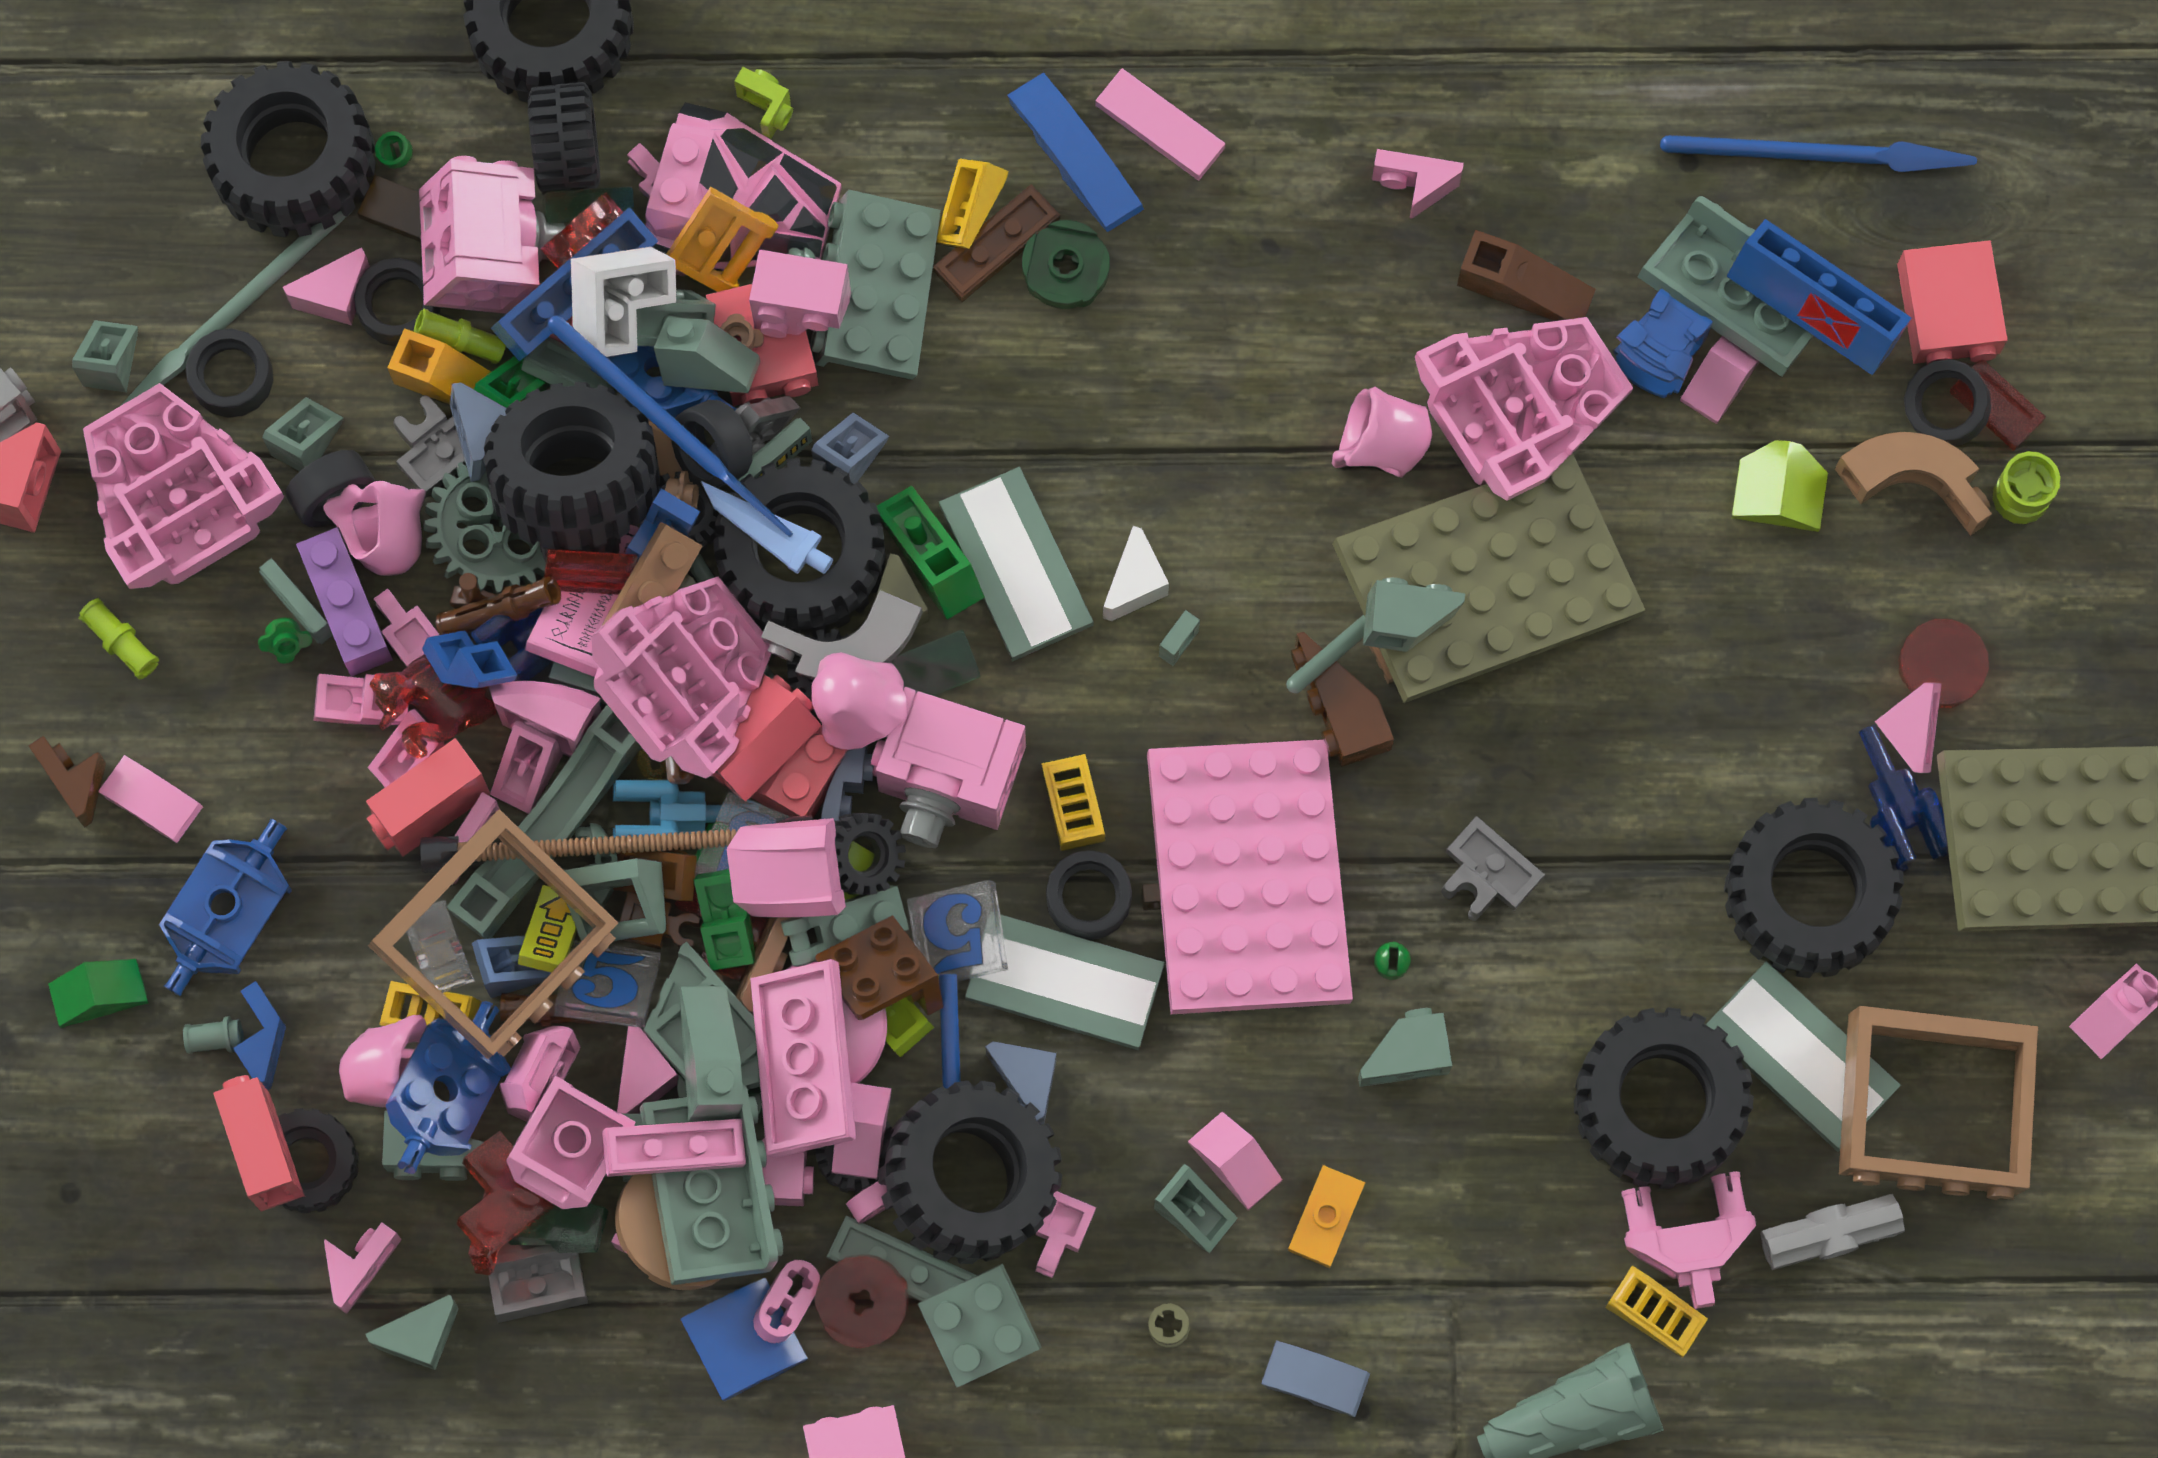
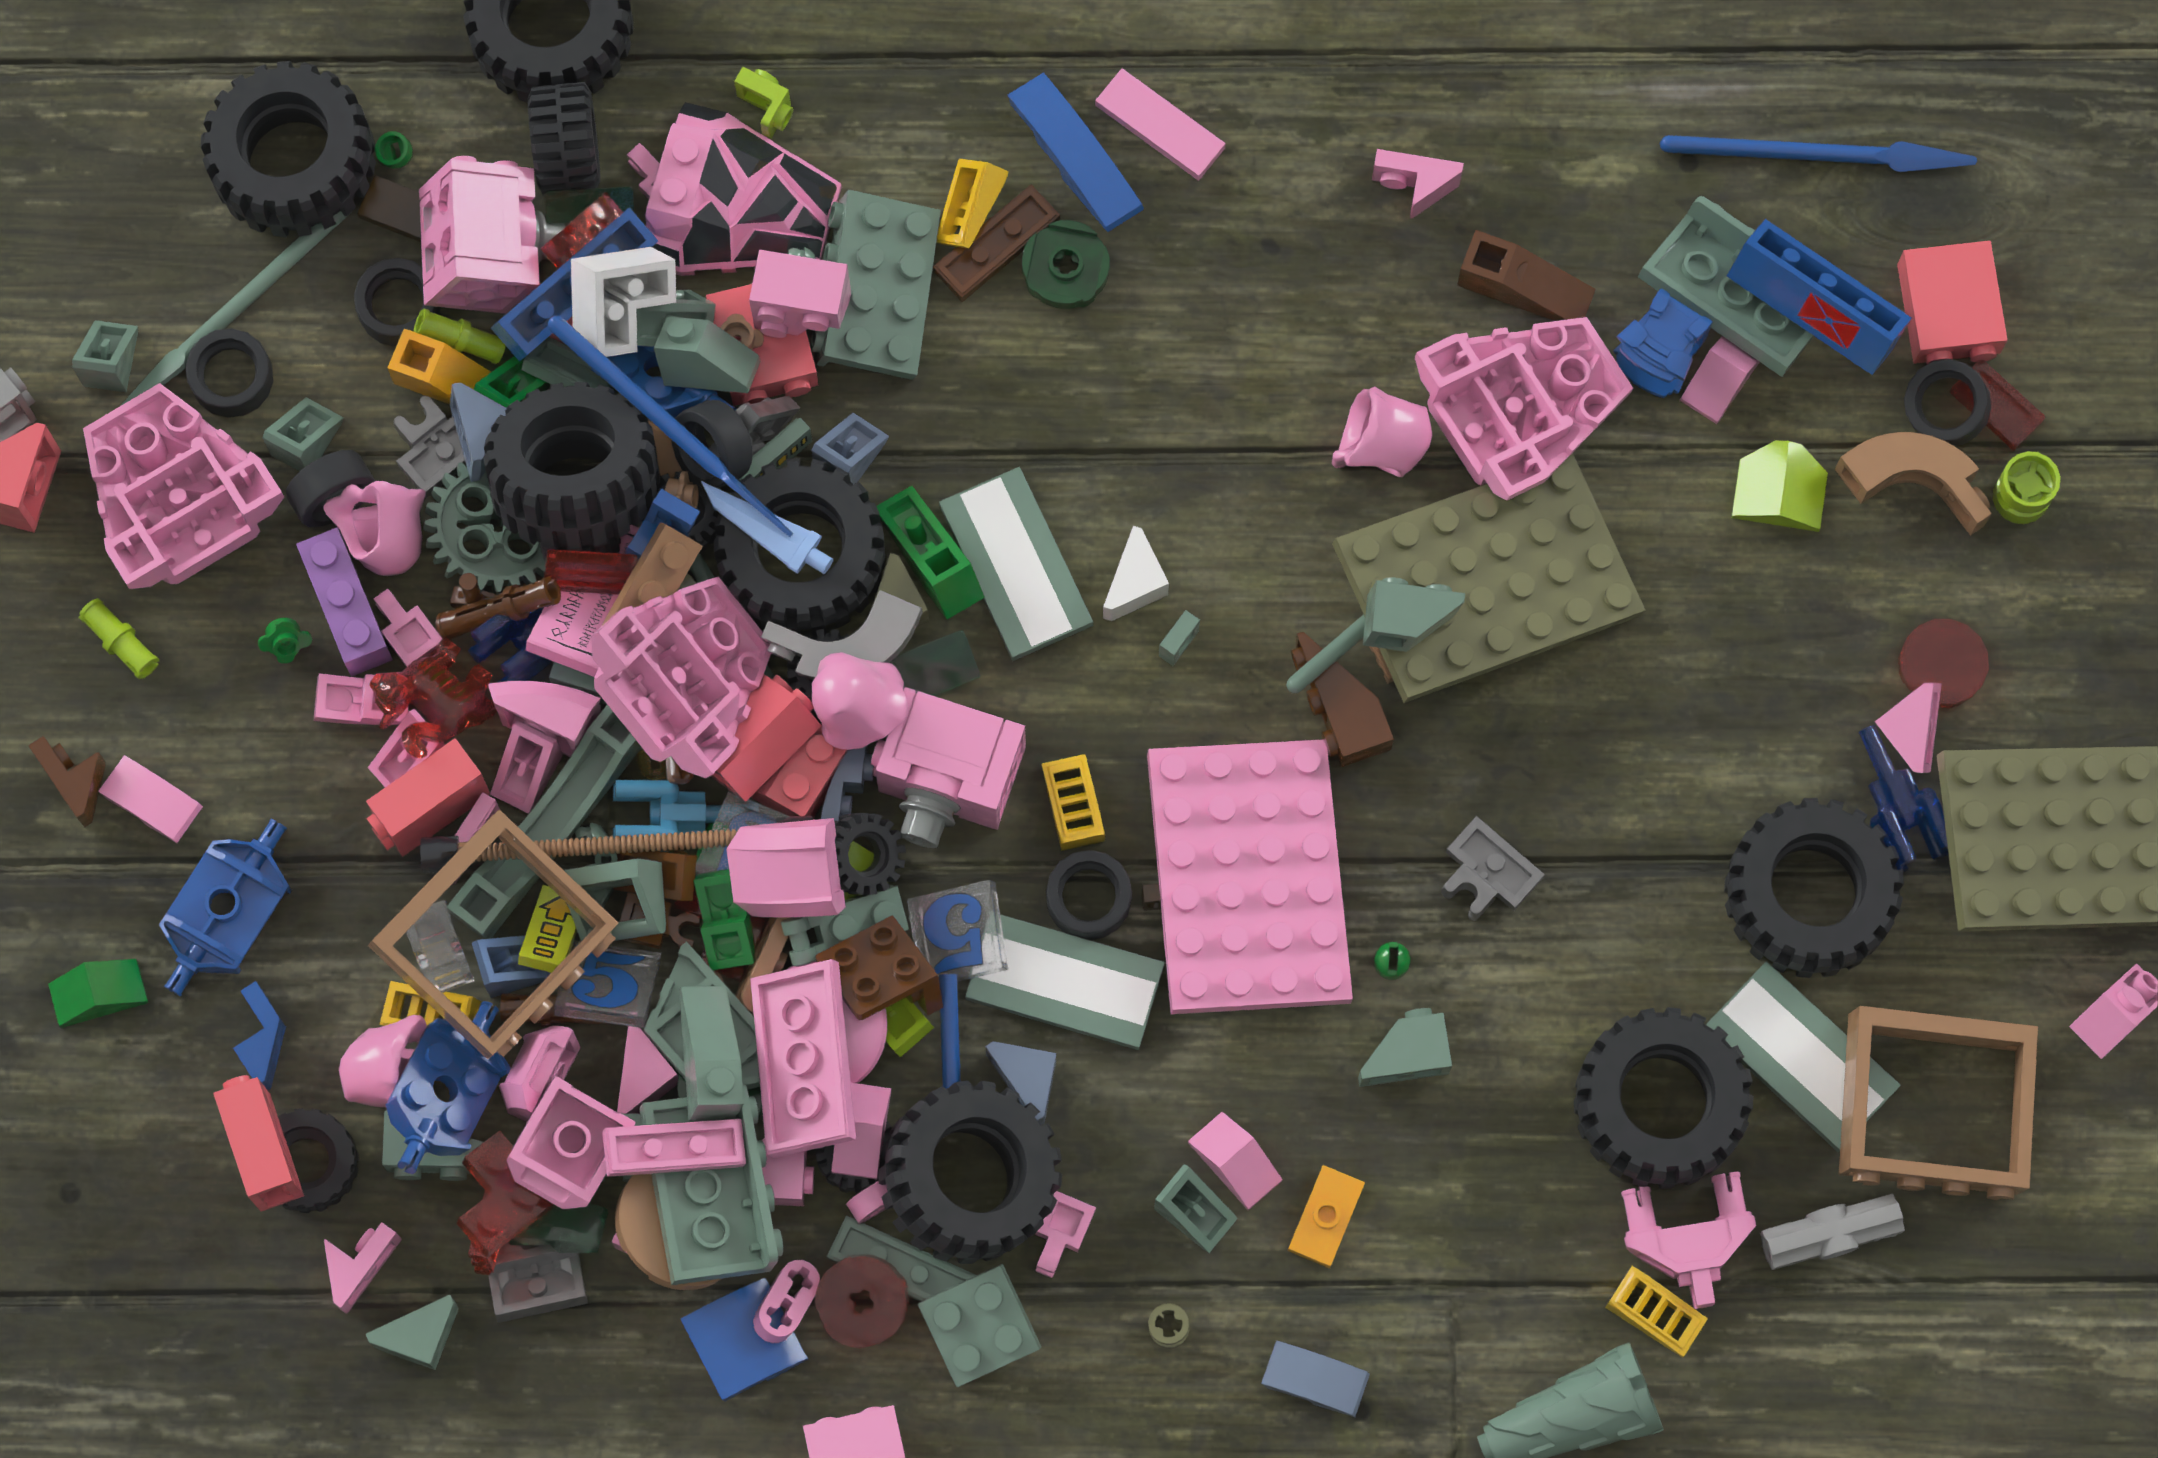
sand green pin [183,1016,244,1054] -> none
sand green tile [259,558,333,645] -> none
bright pink slope [283,247,370,325] -> none
blue slope [422,631,517,688] -> none
light orange plate [666,187,779,292] -> none

